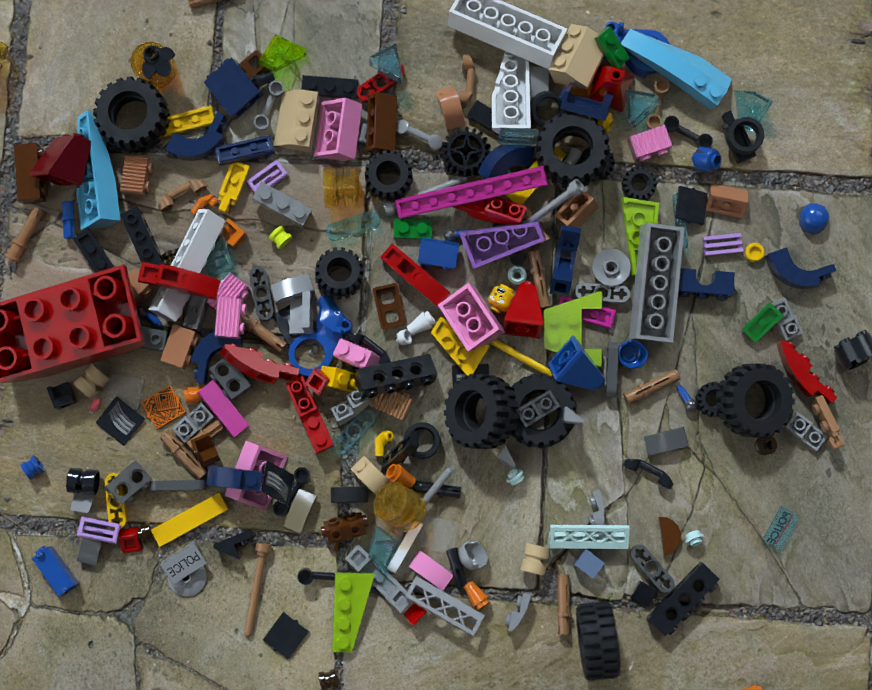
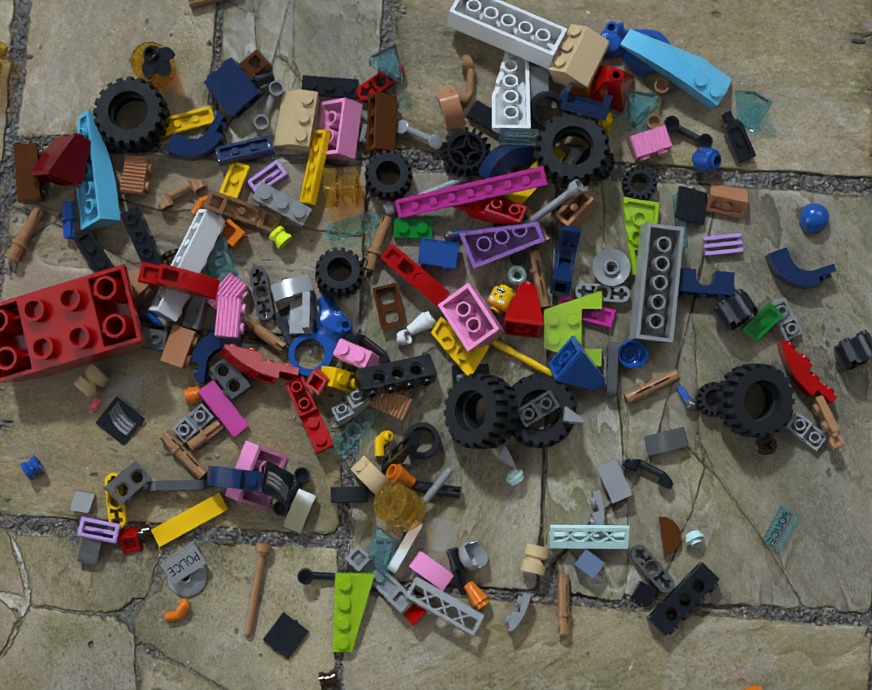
blue brick [32,546,80,596] -> none
black panel [46,382,77,410] -> none
black wheel [66,468,100,495] -> none
orange piece [141,385,186,429] -> none
reddish brown panel [190,433,220,468] -> none
black slope [213,529,254,559] -> none
clear neon green wing [259,34,308,72] -> none
reddish brown brick [321,512,369,552] -> none
black tyre [576,601,621,681] -> none
green plate [594,27,630,69] -> none
black tyre [726,117,765,155] -> none
yellow tile [744,243,765,263] -> none
none -> orange arm [165,598,190,622]
none -> medium nougat slope [204,189,282,232]
none -> yellow tile [299,130,331,206]
none -> medium nougat pin [363,215,393,272]
none -> light grey hinge [597,458,633,503]
none -> black brick [714,289,759,332]

